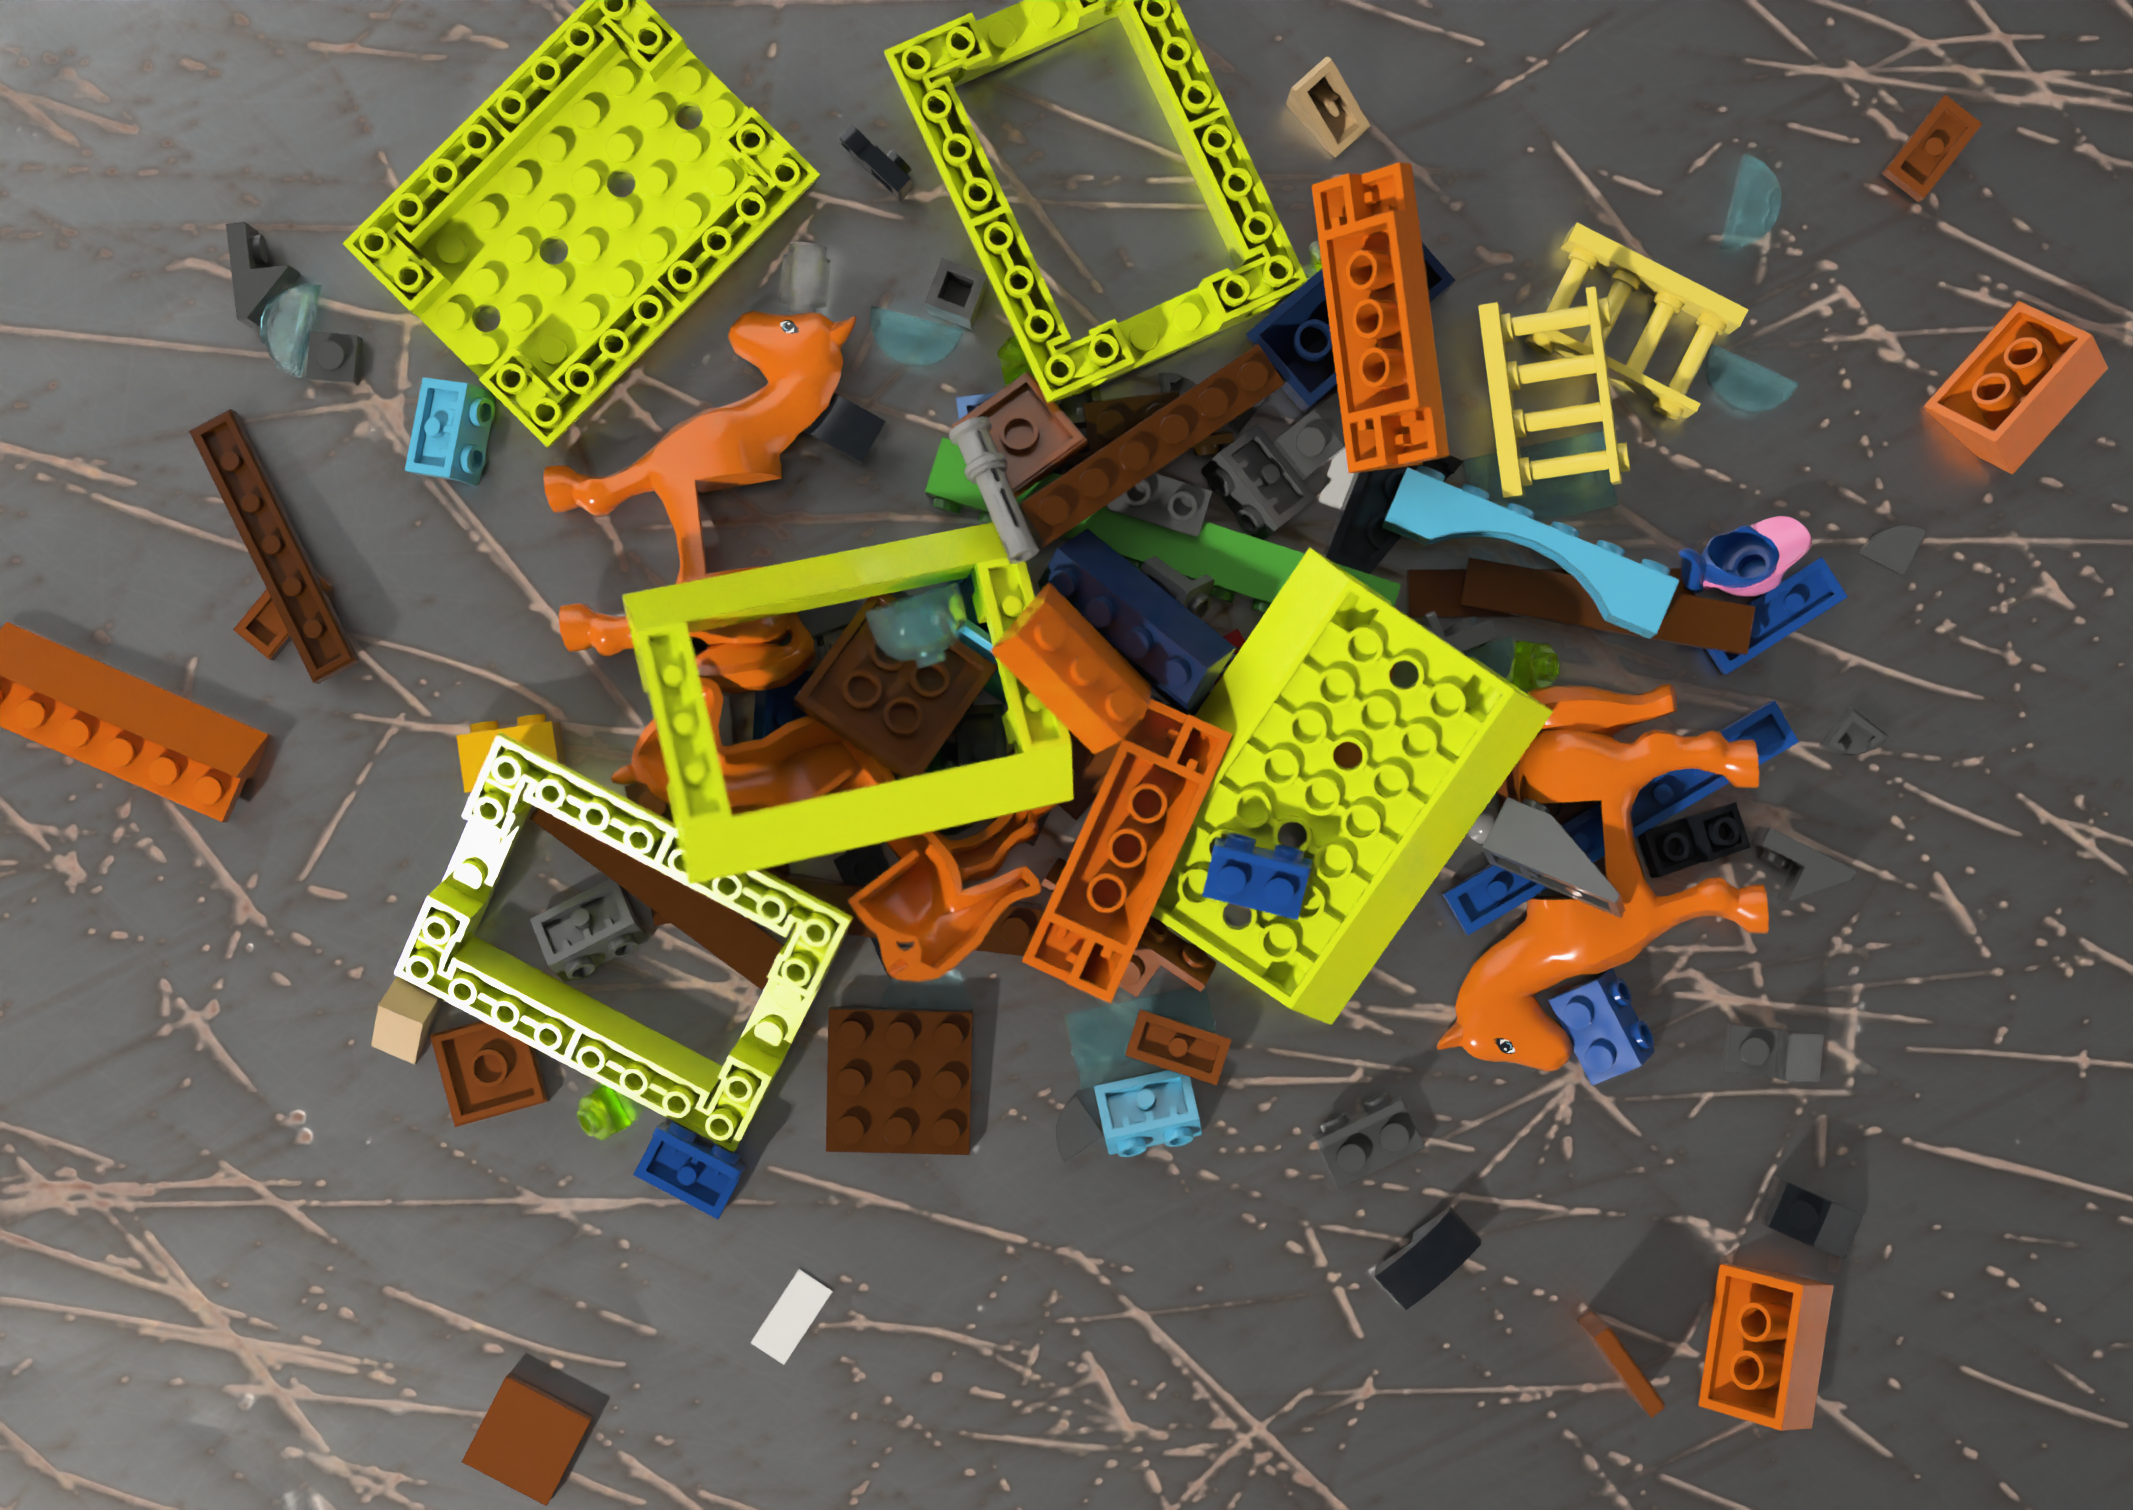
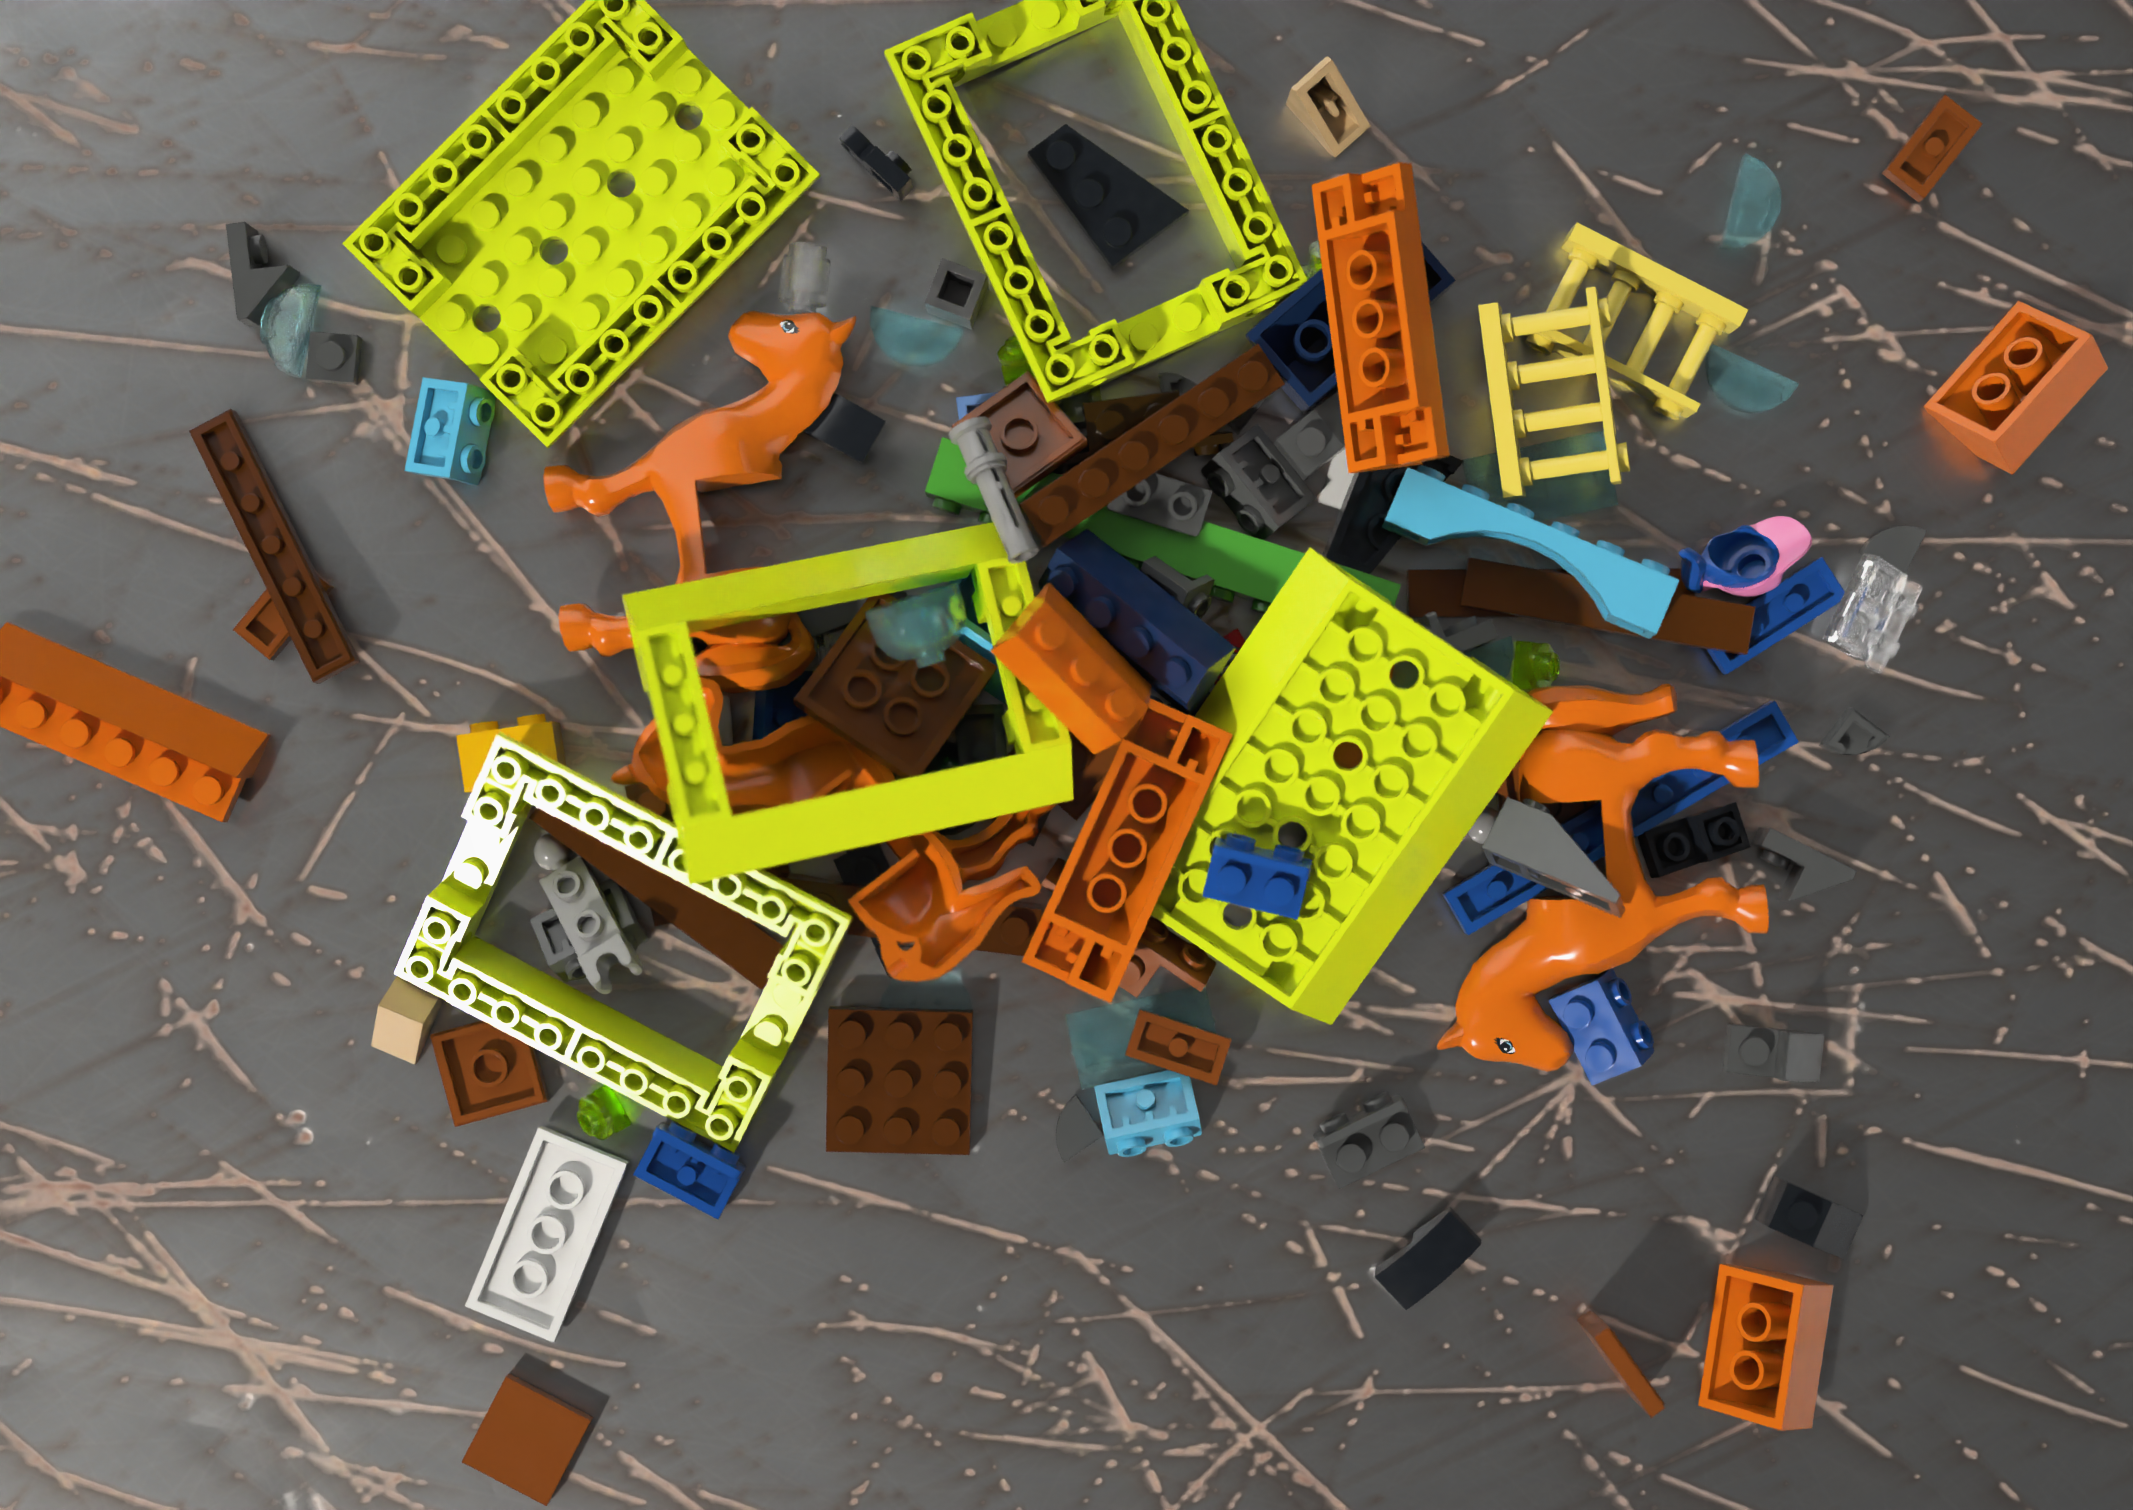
white sticker [751,1269,833,1365] -> none
none -> white plate [465,1126,630,1343]
none -> light grey plate [534,833,643,994]
none -> black wing [1027,124,1189,270]
none -> clear plate [1822,553,1923,674]

